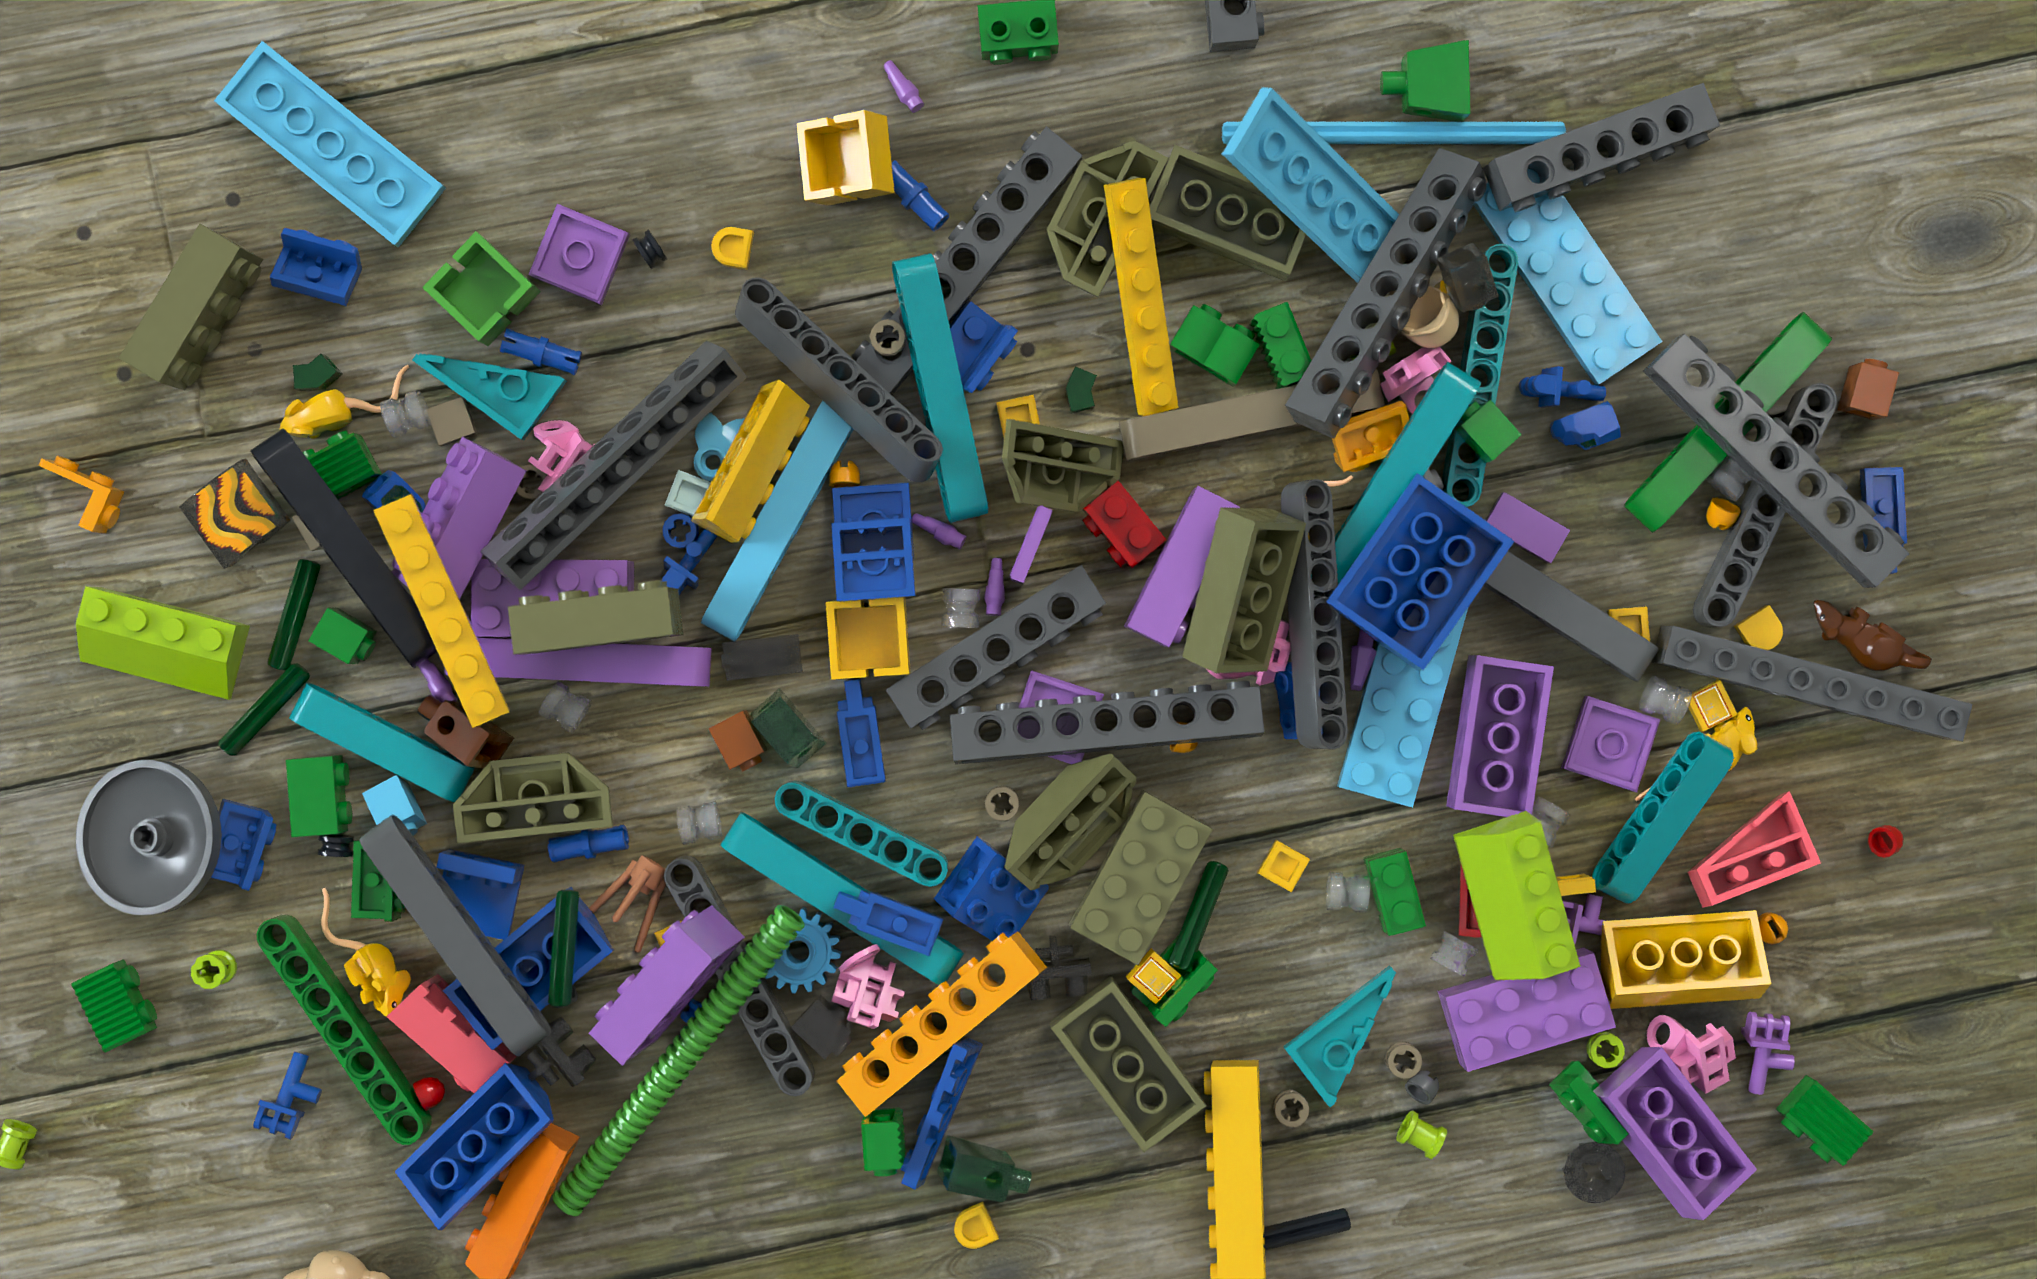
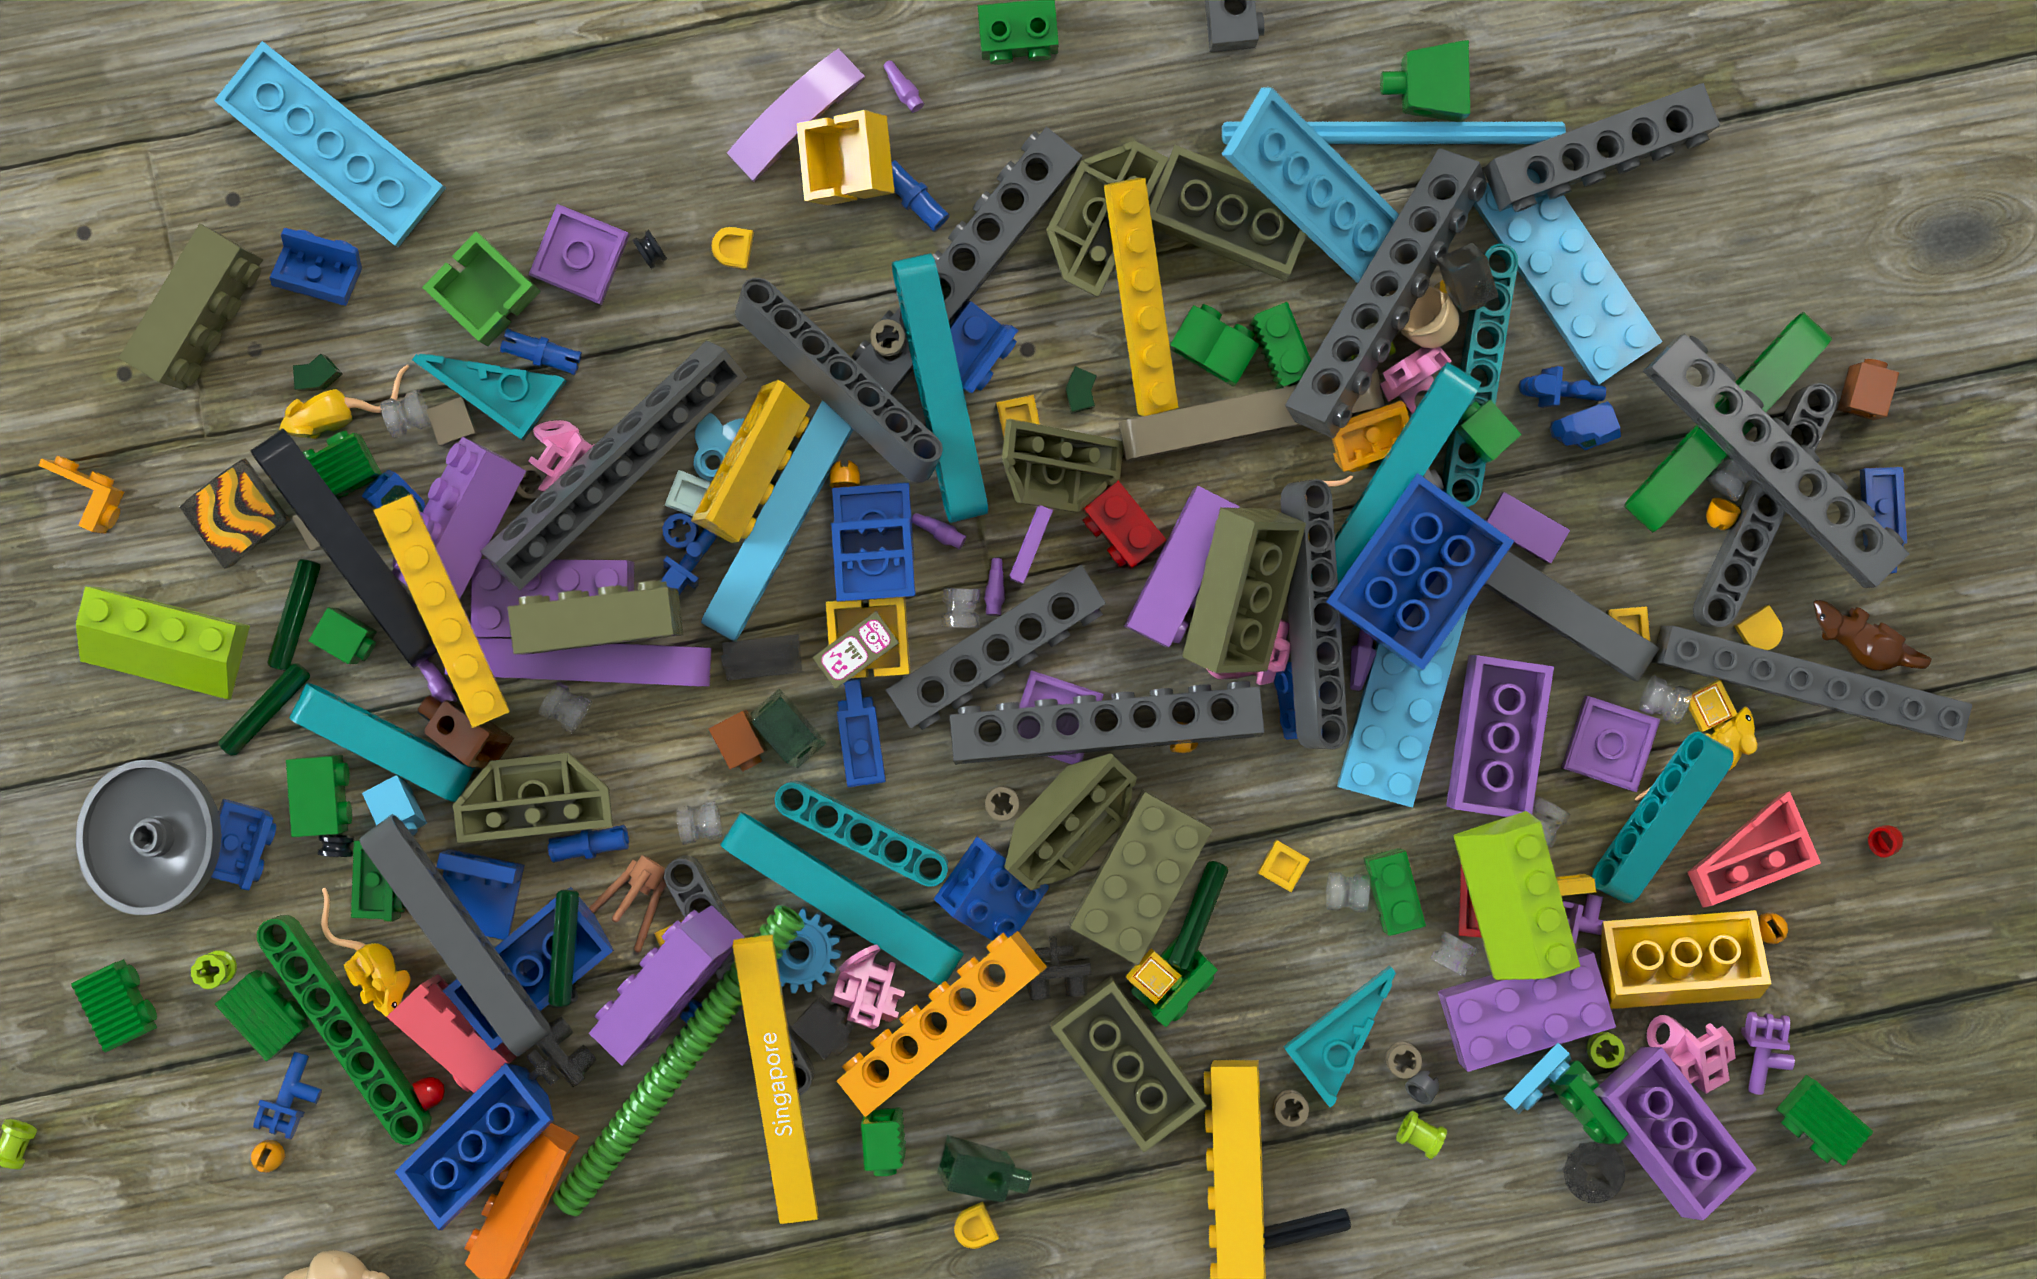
blue hinge [833,890,943,956] -> none
blue wing [901,1038,983,1190] -> none
none -> green brick [214,970,309,1062]
none -> light orange hinge [251,1140,285,1173]
none -> lavender slope [727,48,865,182]
none -> yellow tile [733,935,818,1224]
none -> tile [812,611,899,689]
none -> medium azure plate [1504,1043,1572,1114]

